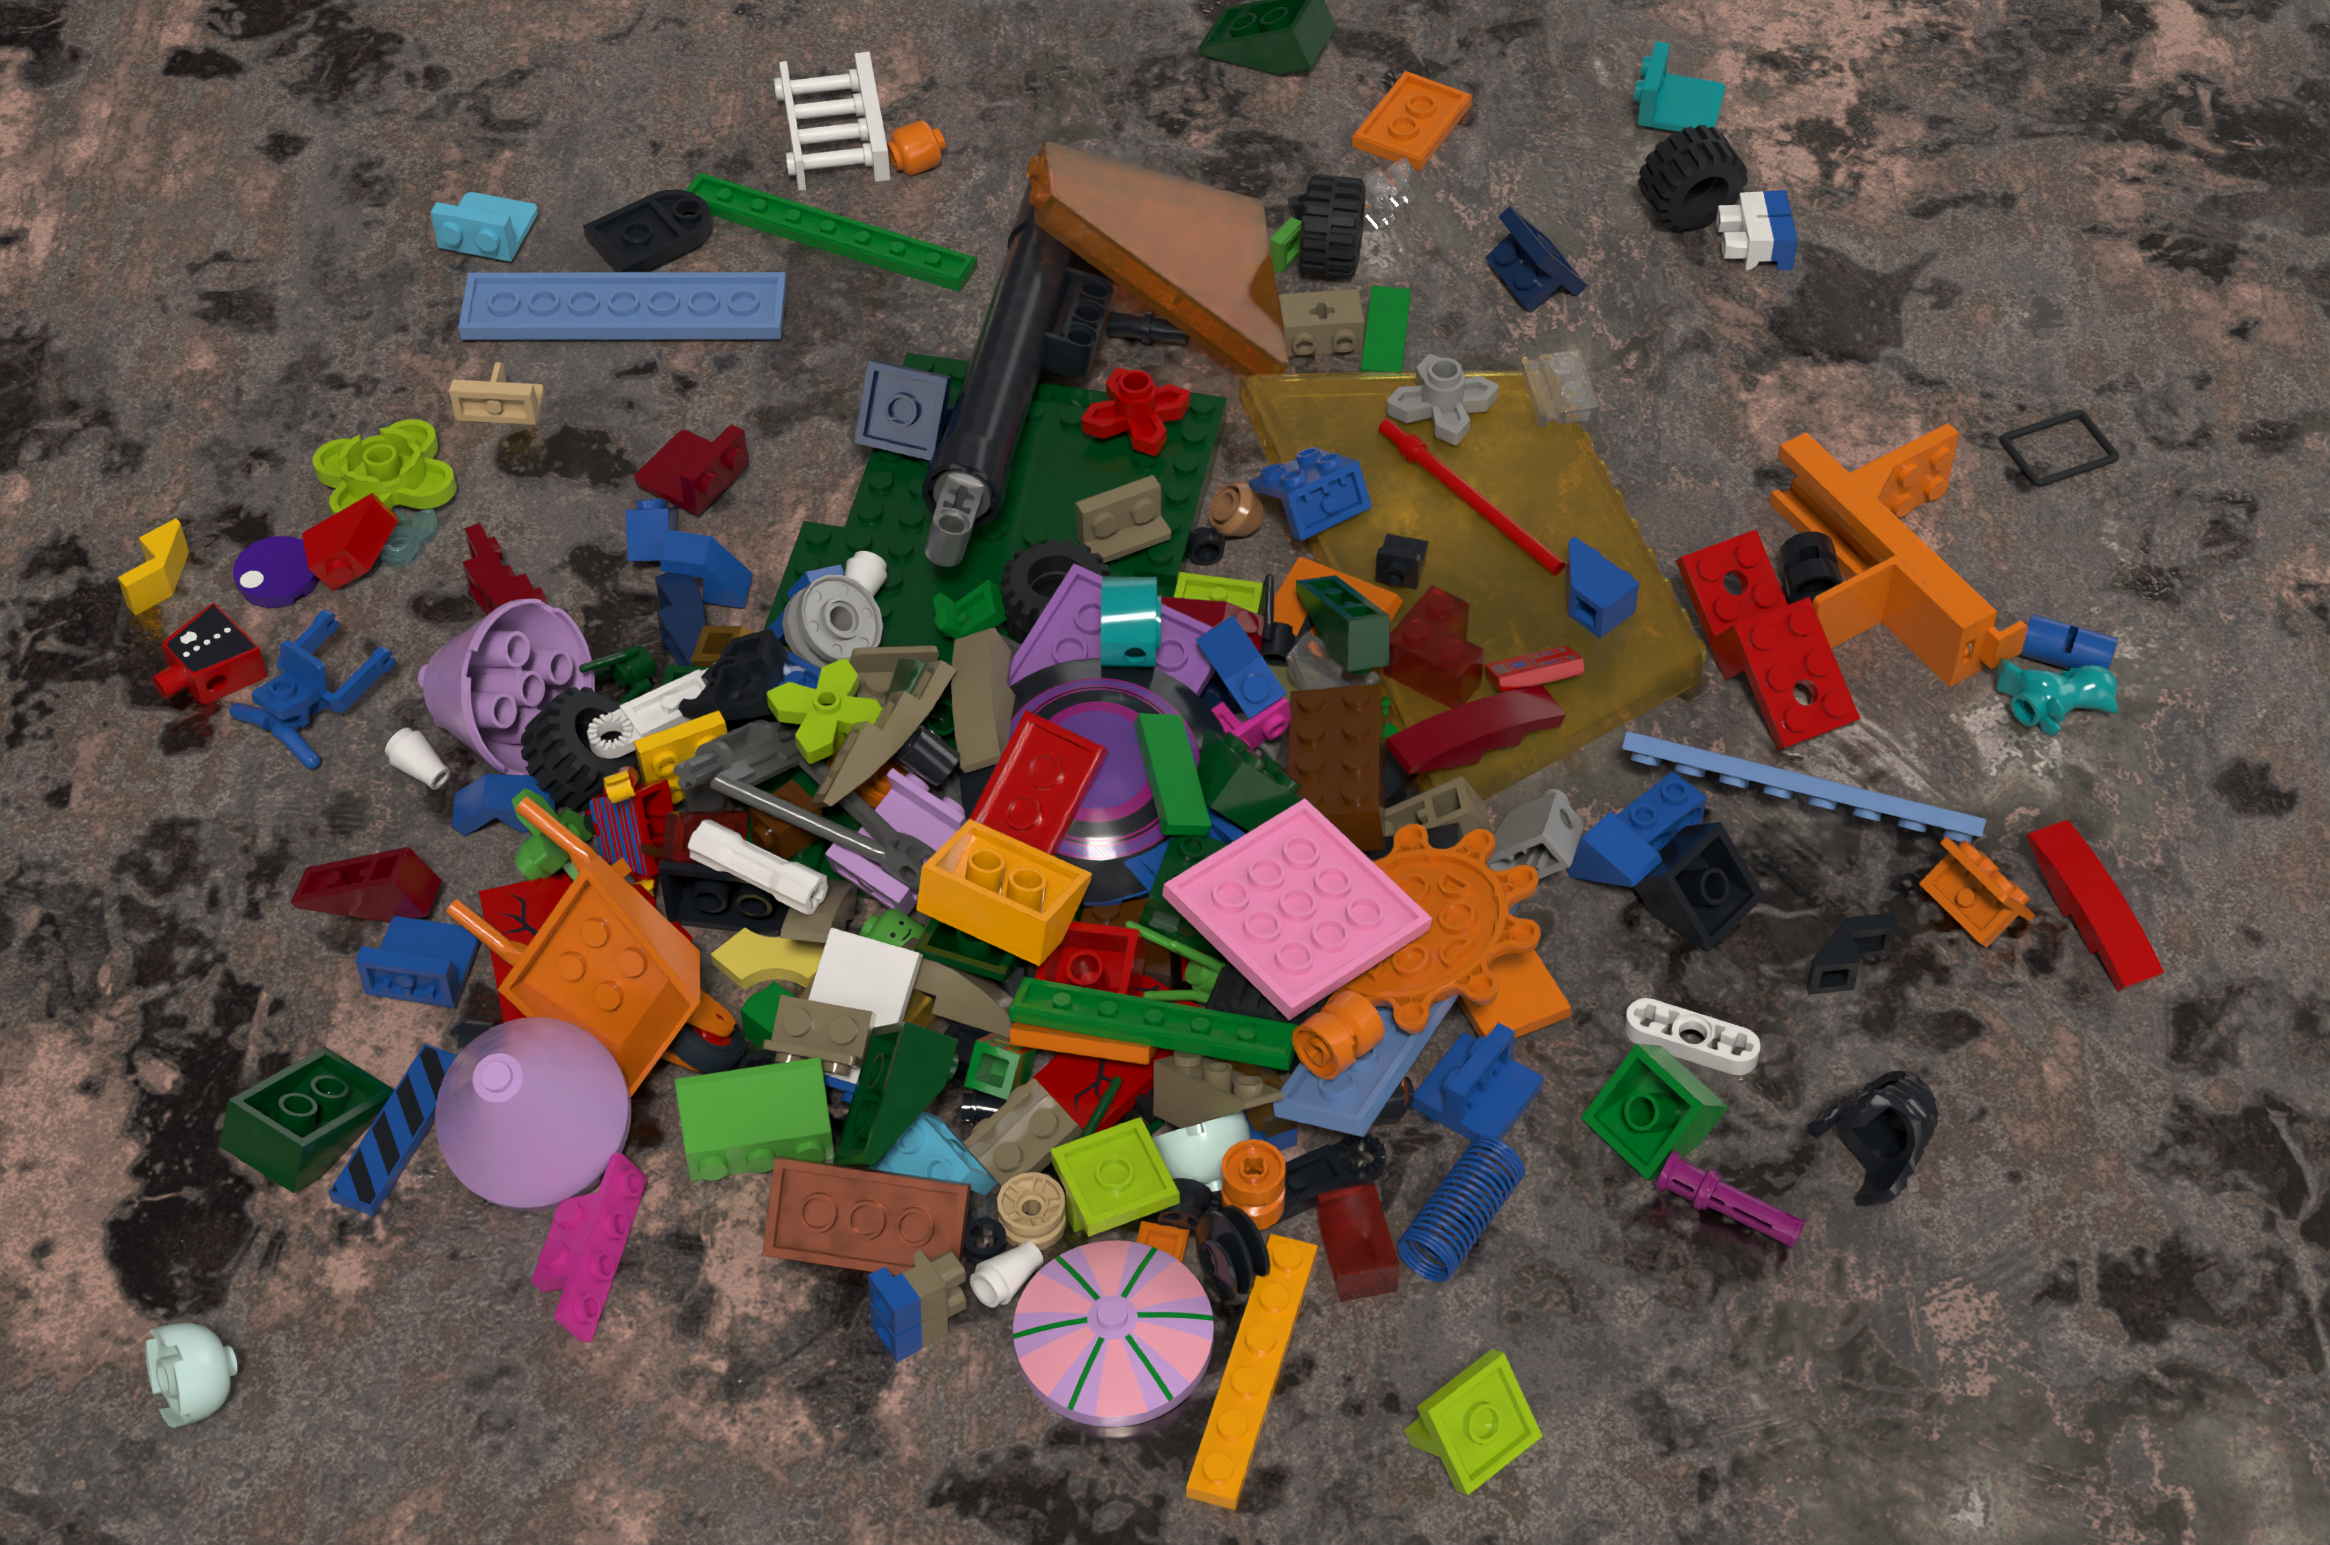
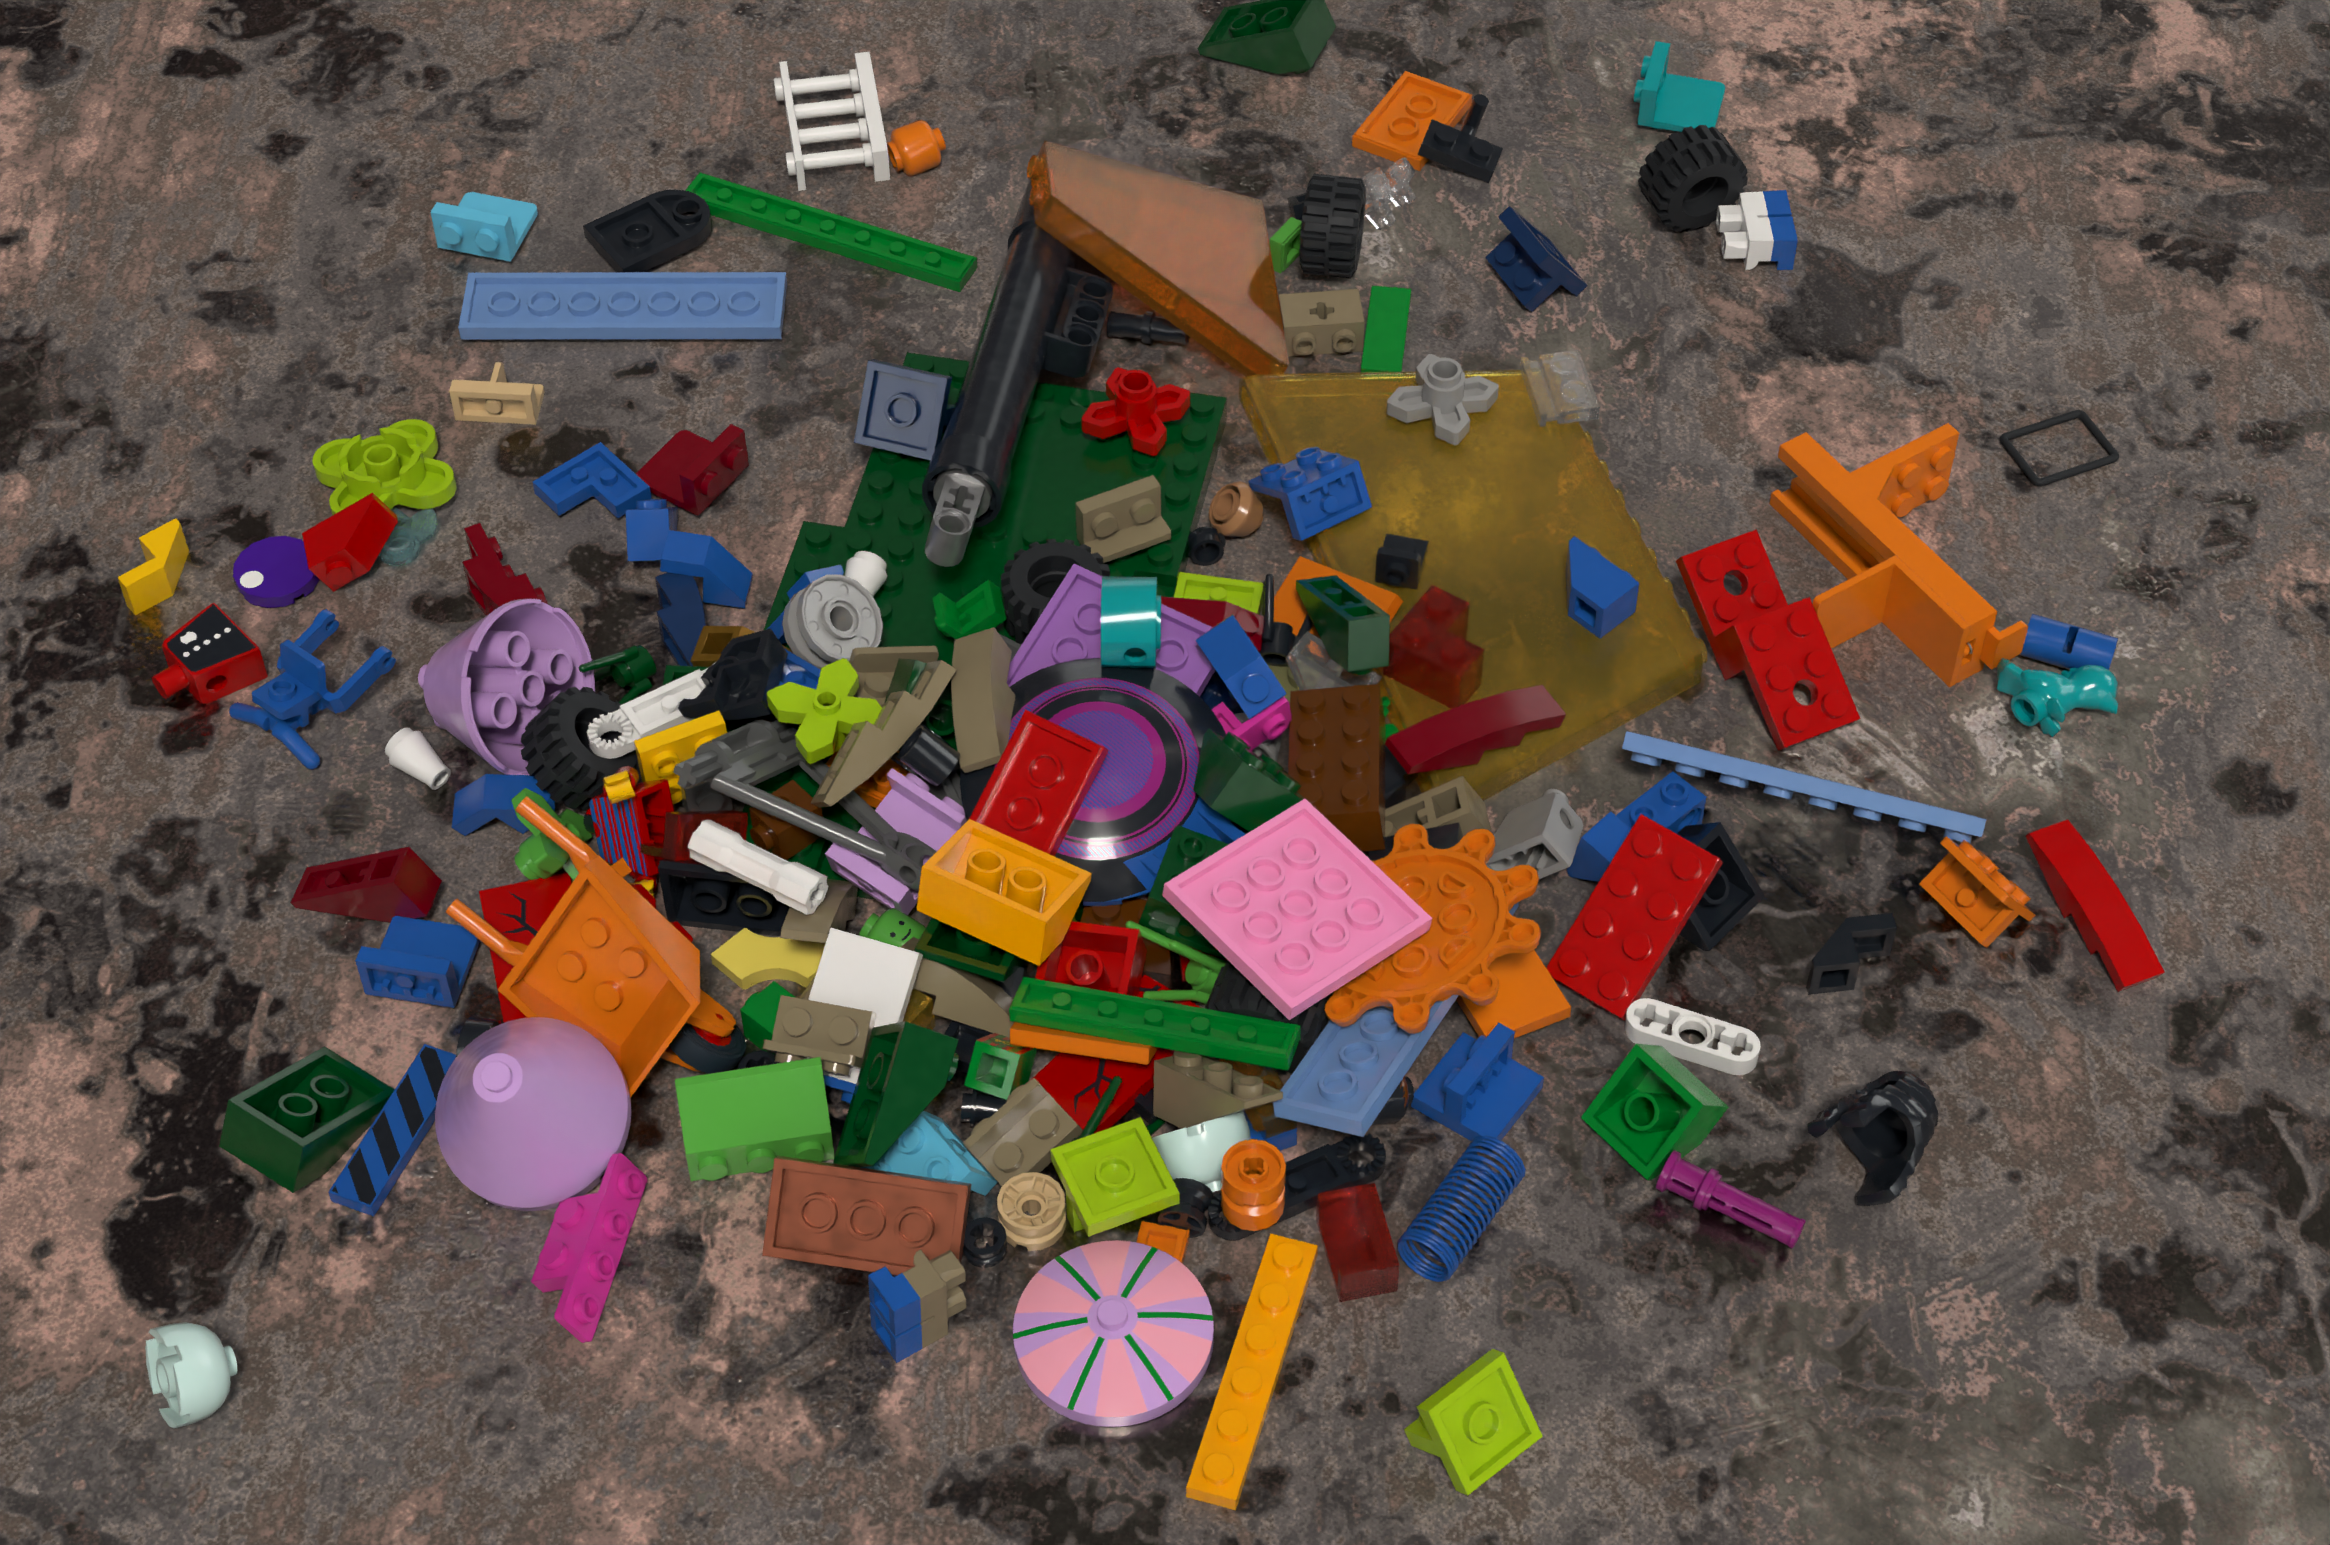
white cone [970,1241,1043,1308] -> none
green tile [1134,713,1212,836] -> none
black piece [1196,1205,1271,1301] -> none
orange wheel [1292,990,1385,1080] -> none
red bar [1378,419,1565,576] -> none
red tile [1484,645,1585,693] -> none
black wheel [1779,531,1843,604] -> none
none -> blue plate [533,442,651,518]
none -> black plate [1418,94,1503,183]
none -> red plate [1546,814,1723,1021]

